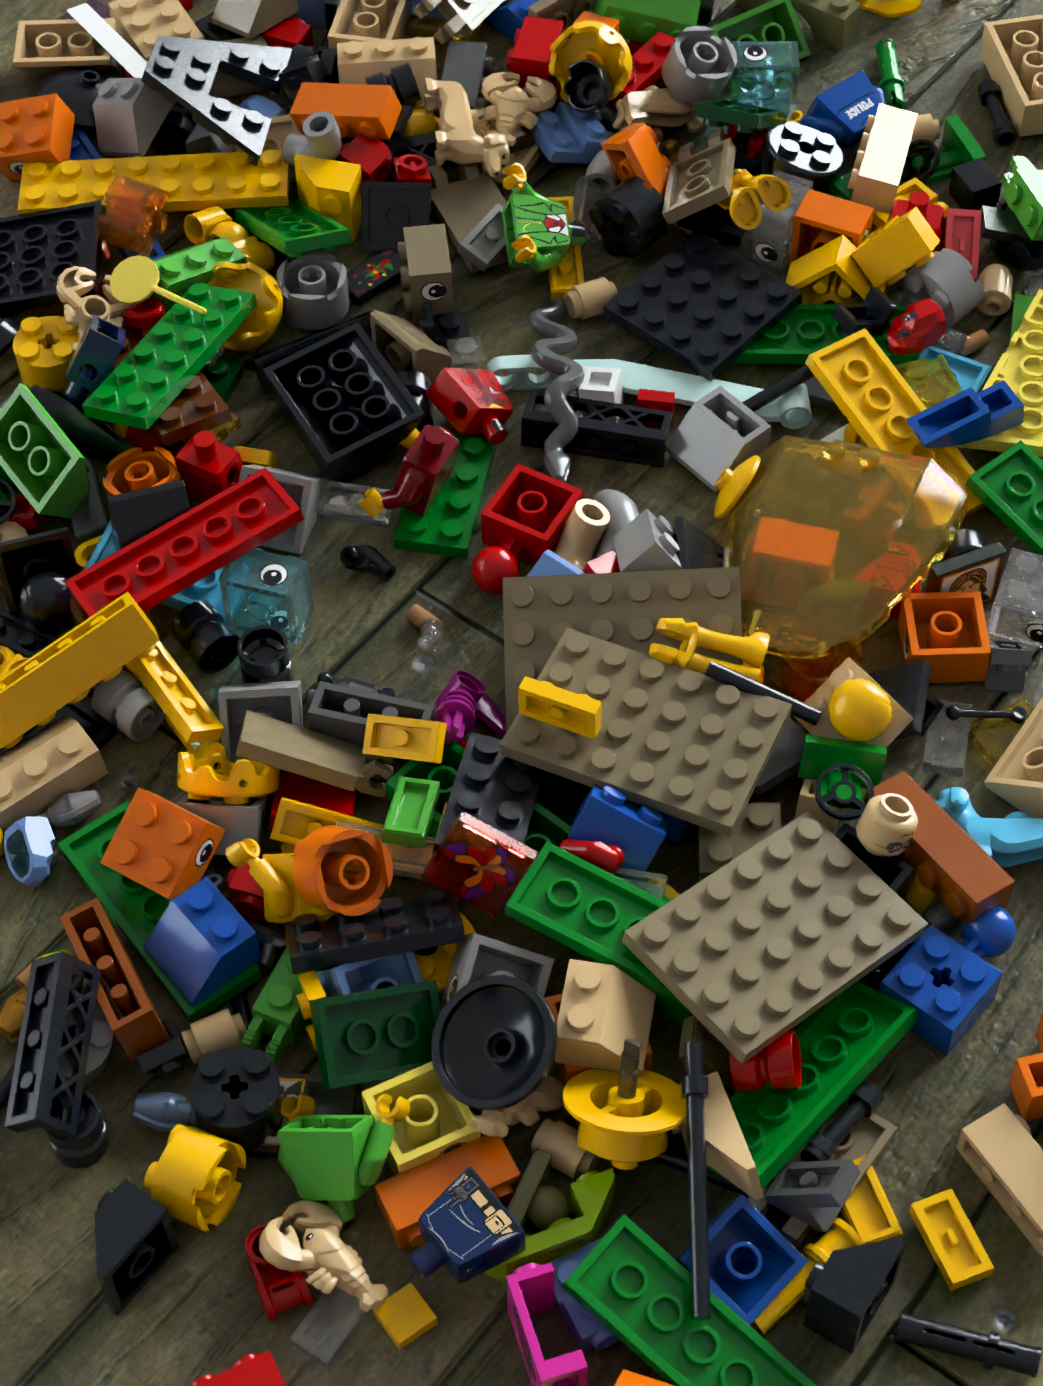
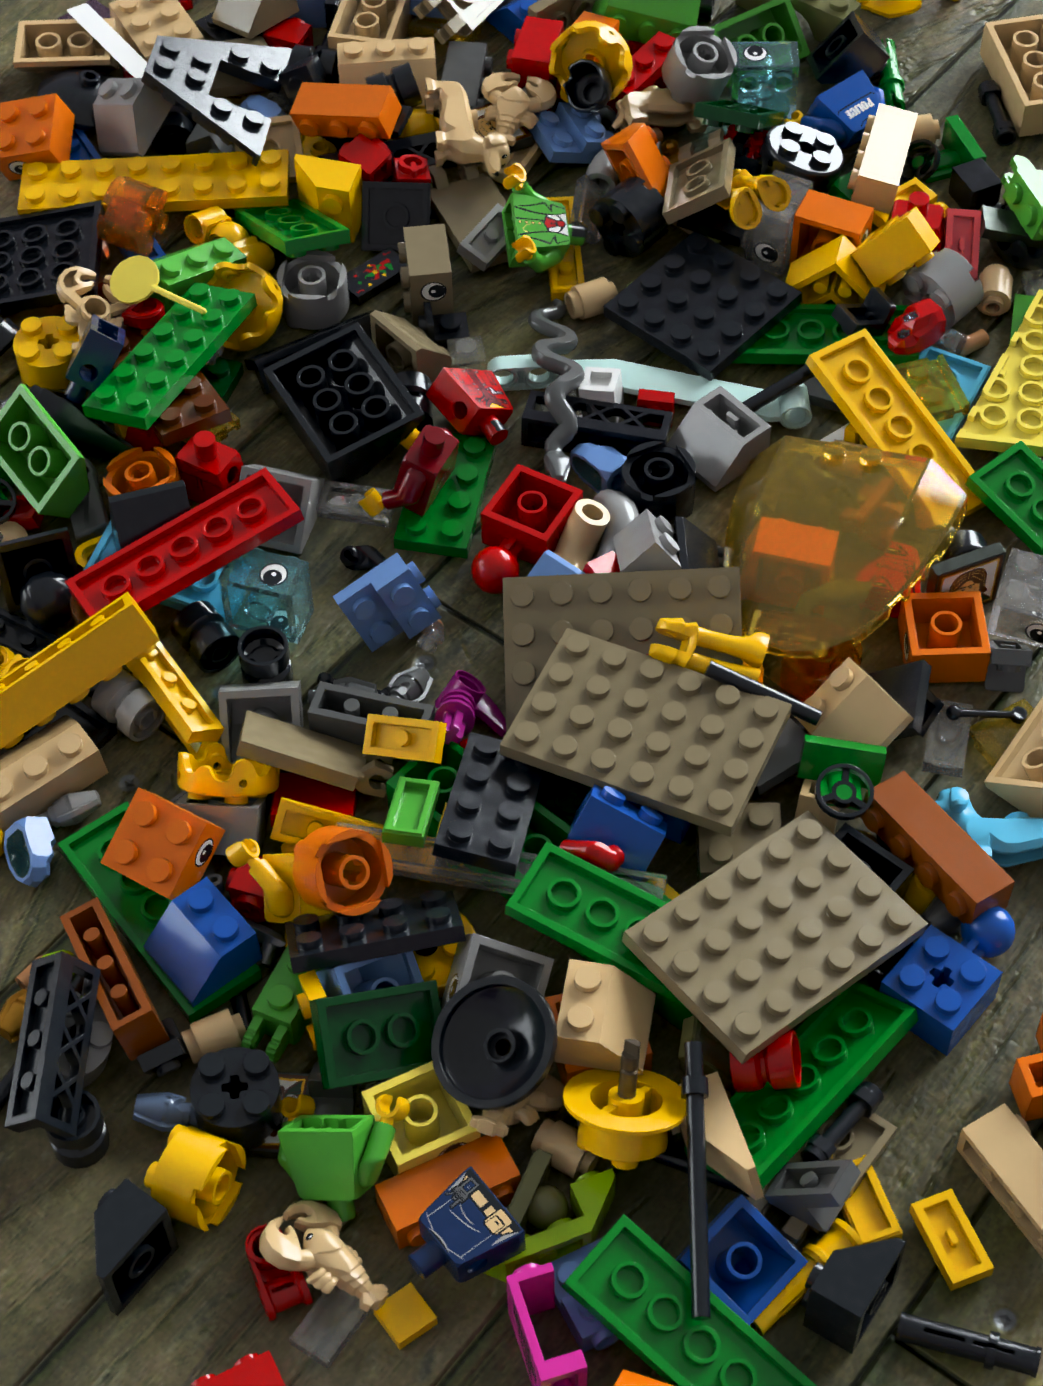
yellow tile [234,445,278,468] -> none
light grey cylinder [282,111,342,167] -> none
clear red tile [420,811,537,917] -> none
yellow plate [518,676,602,740] -> none
yellow dish [714,455,761,520] -> none
yellow hair [827,679,892,742] -> none
tan head [856,793,918,857] -> none
blue slope [907,380,1024,449] -> none
none -> medium blue plate [333,552,442,652]
none -> dark grey piece [386,666,433,703]
none -> medium blue rock [570,442,627,493]
none -> black brick [621,441,696,524]
none -> black slope [806,11,890,84]

